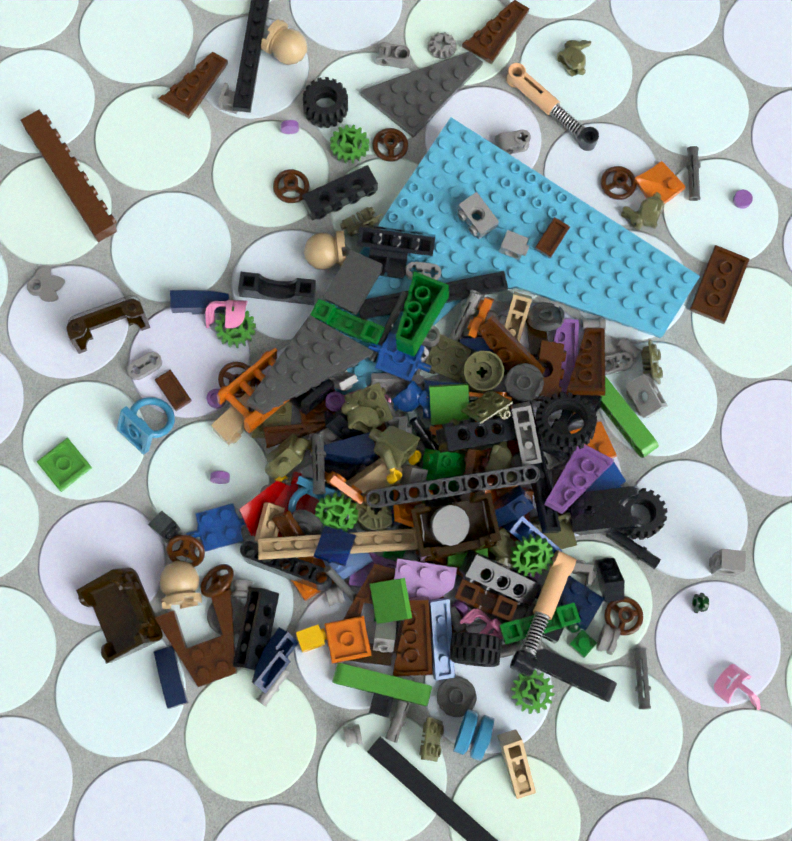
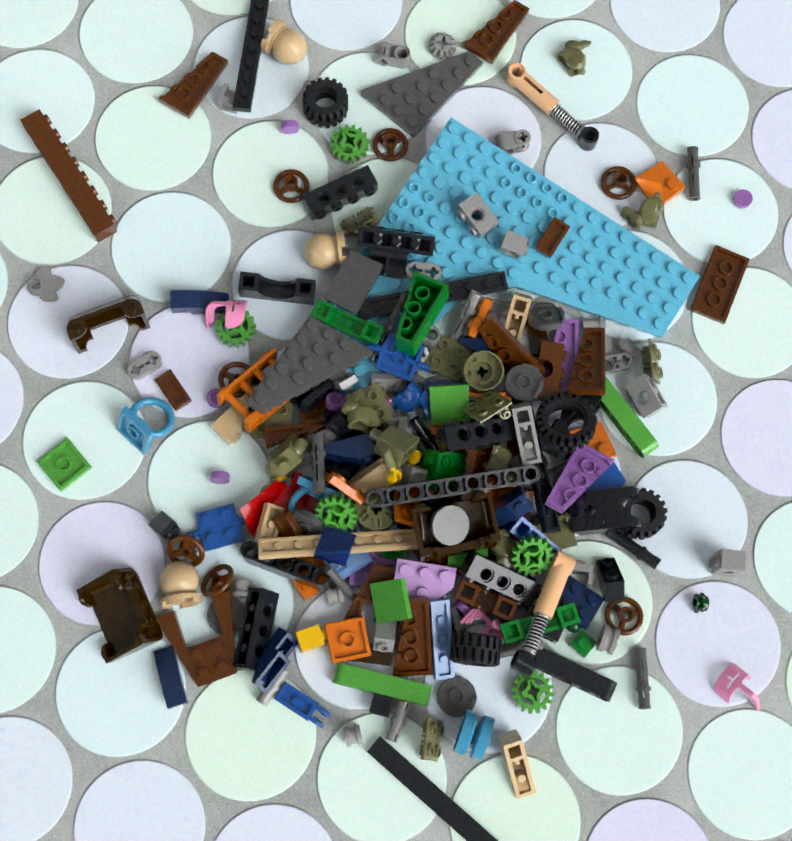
none -> blue hinge [274,682,331,728]

